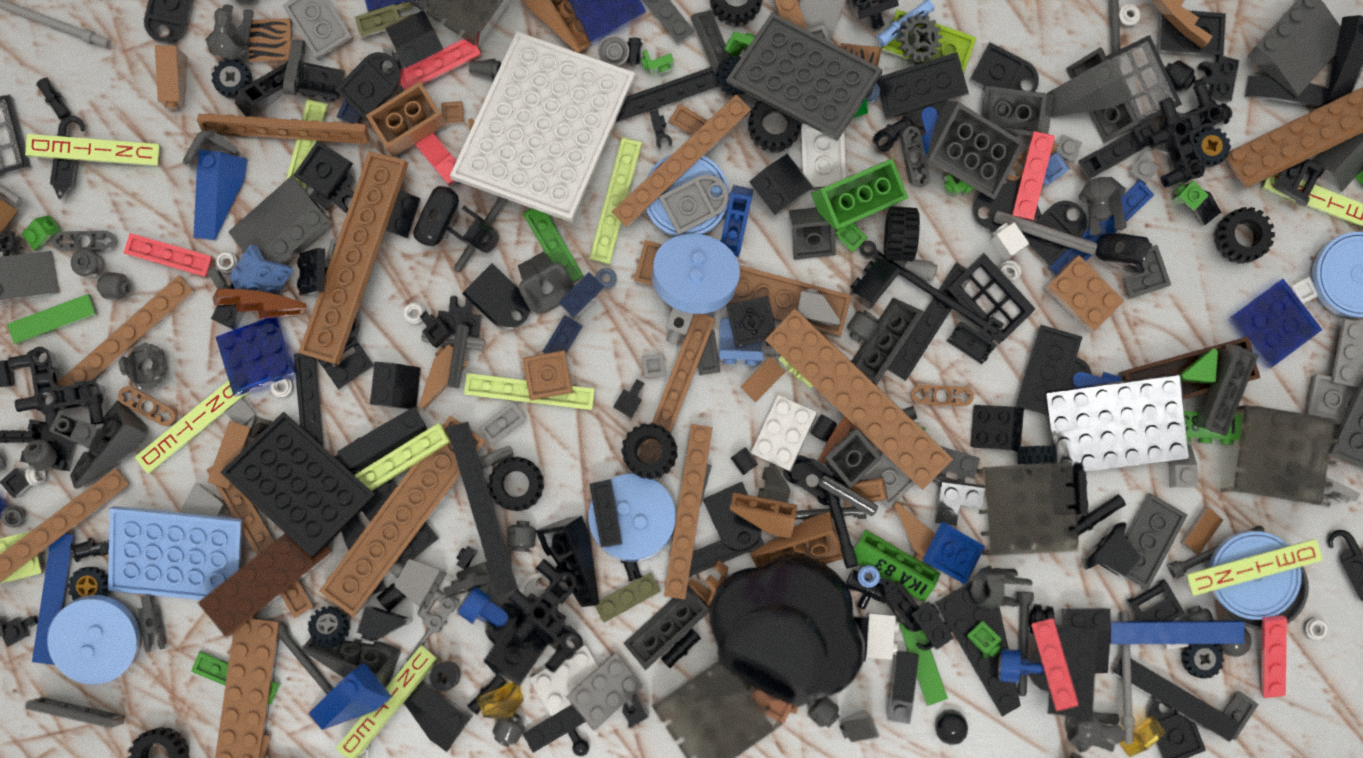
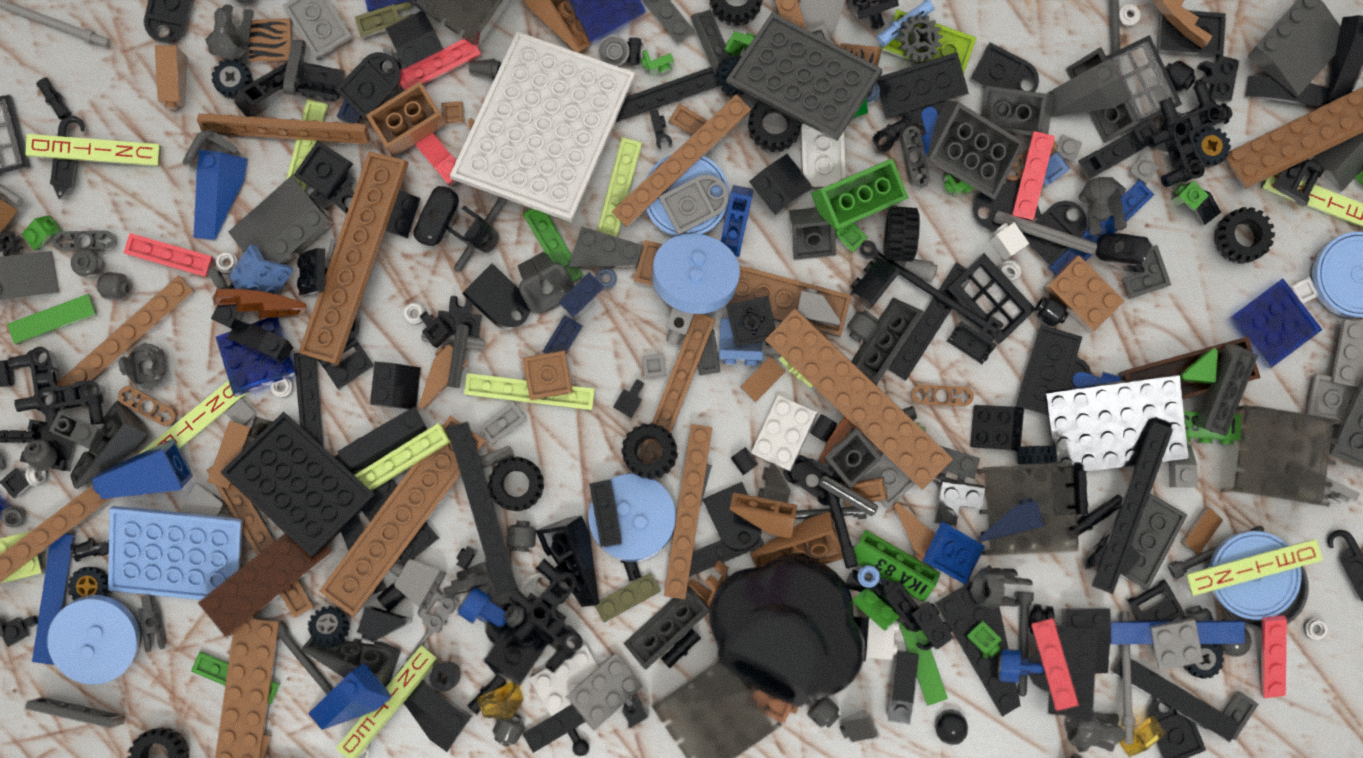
none -> blue slope [92,438,193,499]
none -> black slope [227,320,294,366]
none -> dark grey plate [504,605,524,627]
none -> dark grey wing [569,226,643,268]
none -> bright green plate [852,588,899,631]
none -> dark blue slope [979,498,1044,543]
none -> black head [1035,295,1069,327]
none -> black tile [1091,421,1174,594]
none -> light grey plate [1150,618,1203,670]

